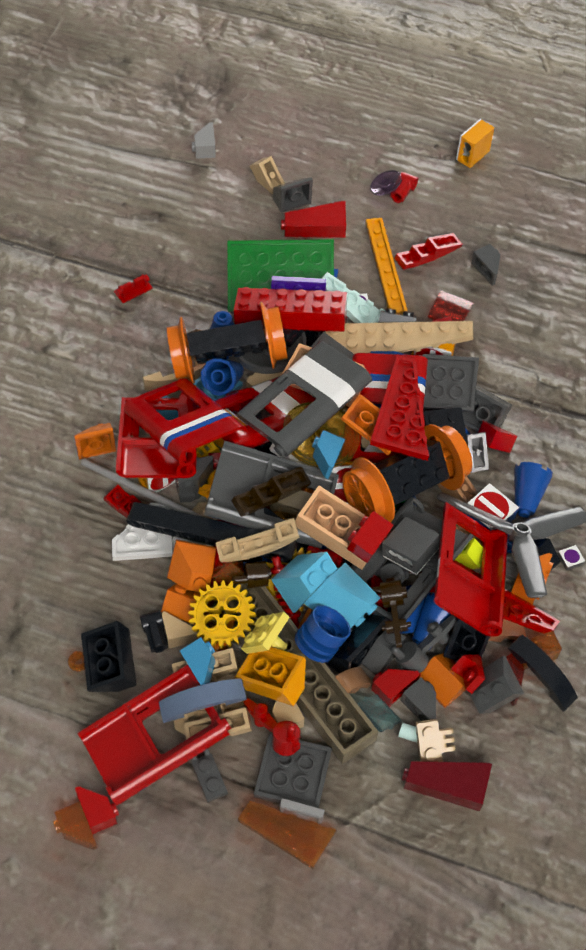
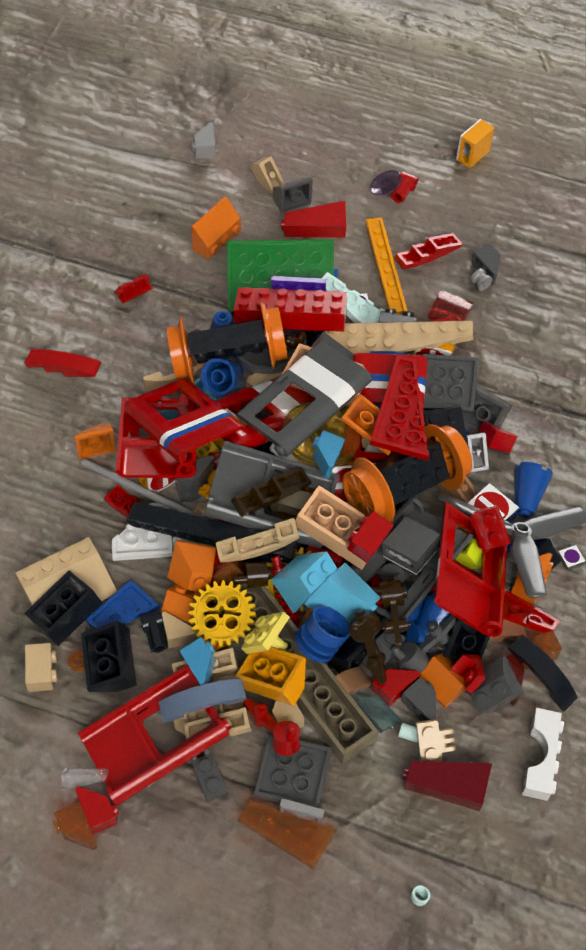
none -> tan slope [16,537,117,606]
none -> red slope [24,349,101,377]
none -> black slope [24,571,102,646]
none -> tan brick [25,643,57,692]
none -> clear slope [61,768,109,790]
none -> blue wing [86,580,159,629]
none -> orange slope [191,196,241,260]
none -> dark brown arm [285,331,307,349]
none -> dark brown piece [348,609,387,684]
none -> blue tile [405,622,424,643]
none -> light aqua hinge [411,885,430,906]
none -> light grey wheel [470,268,493,291]
none -> red bracket [470,505,511,553]
none -> white arch [522,708,564,801]

